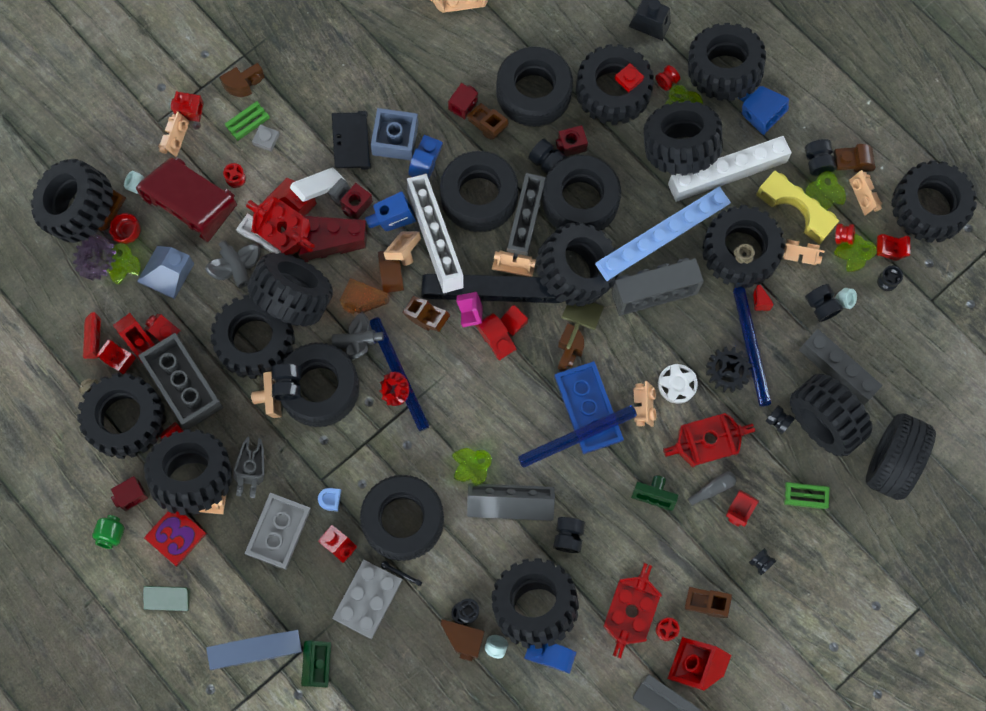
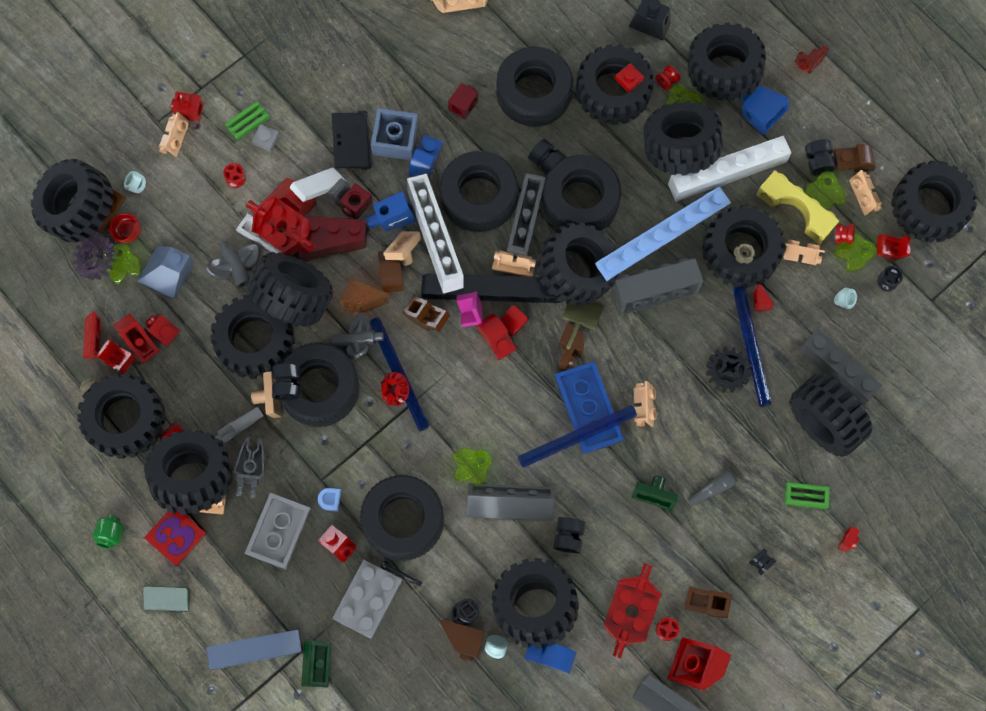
dark red brick [111,476,148,511] -> none
dark red windscreen [136,157,237,243] -> none
dark grey brick [138,333,224,430] -> none
reddish brown brick [219,63,265,97] -> none
reddish brown brick [467,103,509,140] -> none
dark red brick [556,125,588,156] -> none
white wheel [658,364,698,404] -> none
red plate [663,413,755,468] -> none
red bracket [726,490,759,527] -> none
black wheel [766,405,795,434] -> none
black wheel [805,284,843,322] -> none
black tyre [866,413,936,500] -> none
none -> light grey piece [215,407,264,443]
none -> clear red bracket [795,45,829,74]
none -> red plate [838,526,860,552]

